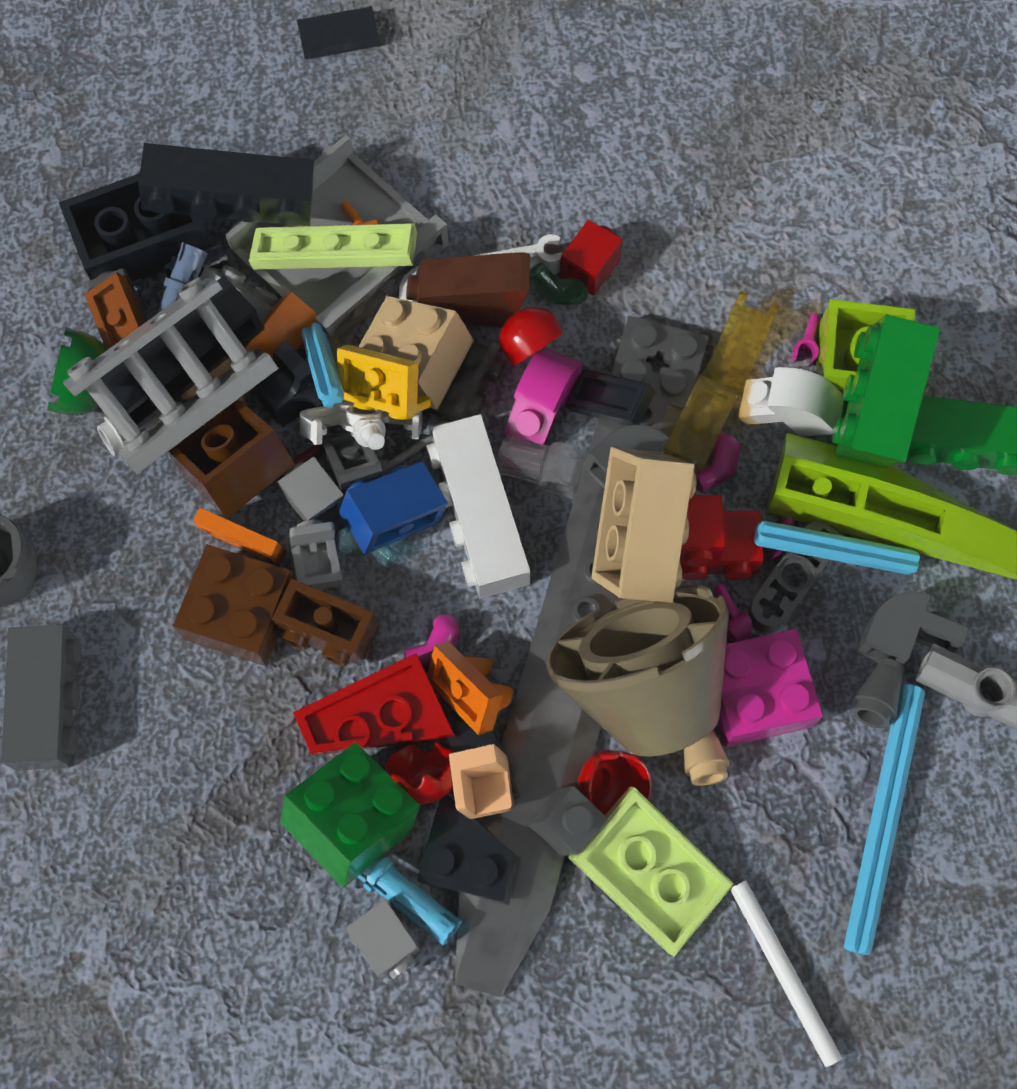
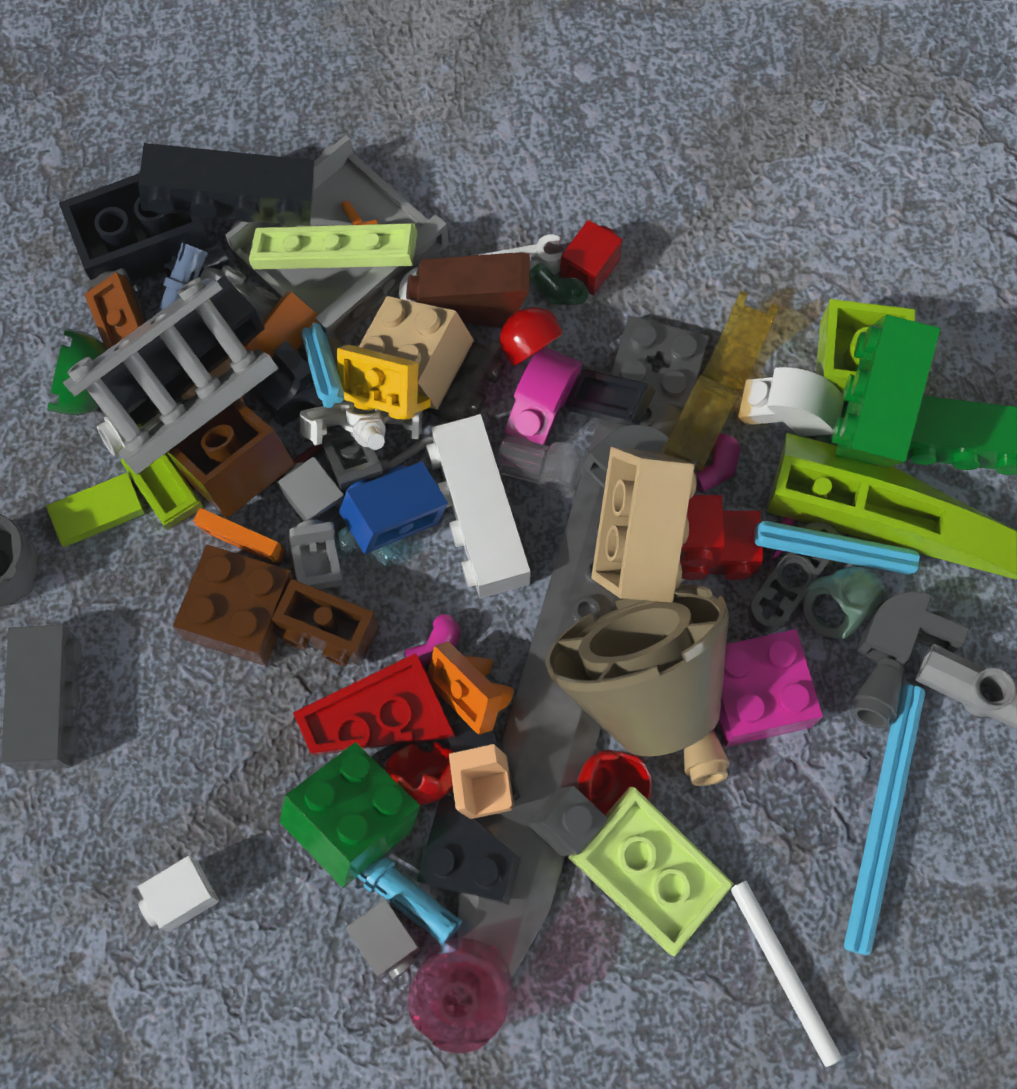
black tile [297,6,380,60] -> none
dark pink hand [714,584,752,643] -> none
dark pink hand [791,314,820,367] -> none
none -> lime tile [46,472,145,547]
none -> lime tile [120,452,203,530]
none -> white brick [137,856,220,932]
none -> clear pink brick [408,938,512,1053]
none -> sand green piece [802,566,885,639]

